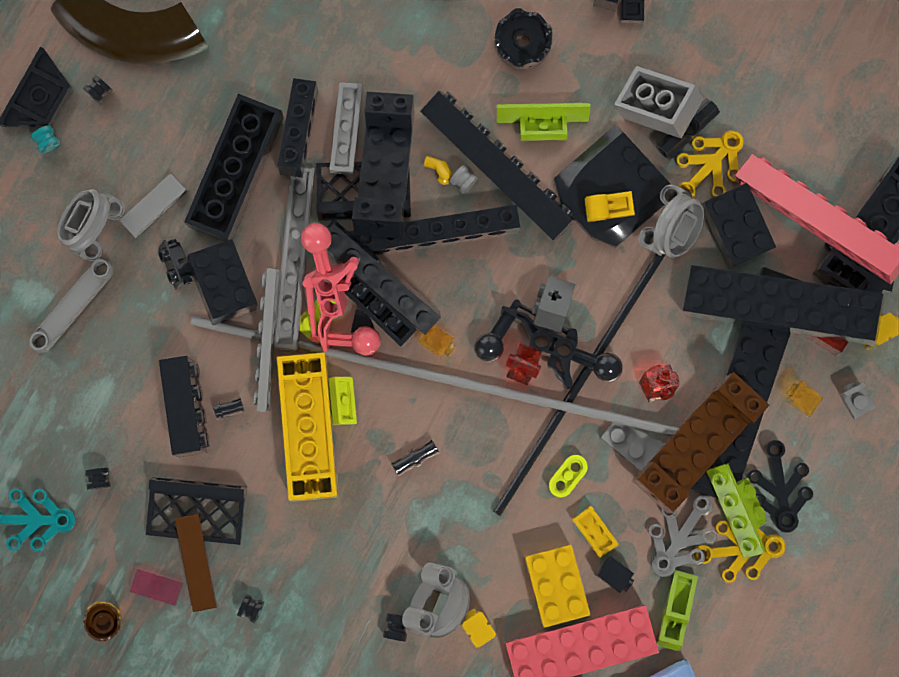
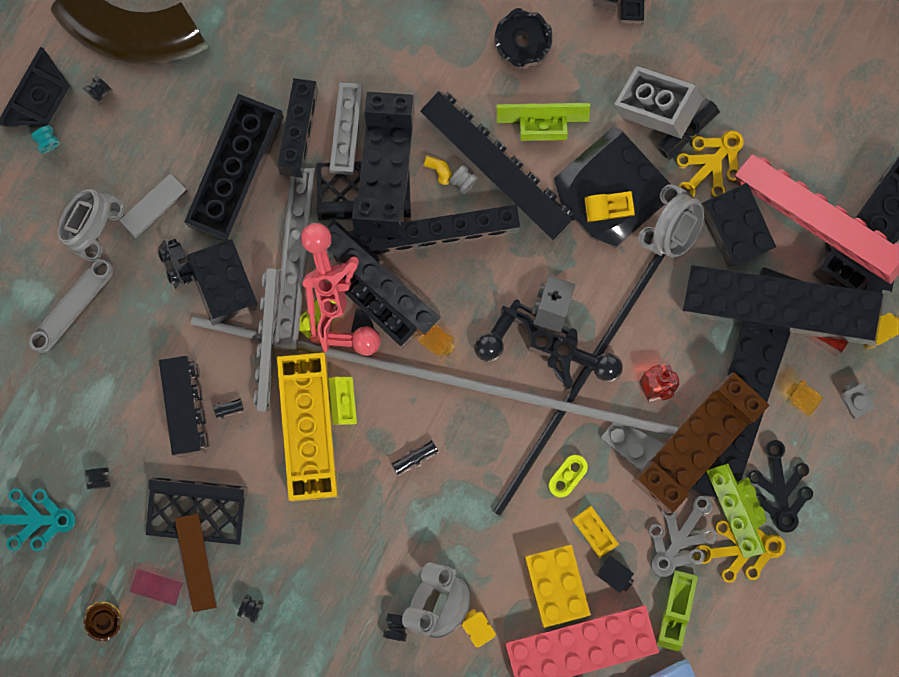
clear red brick [505,343,542,386] -> none

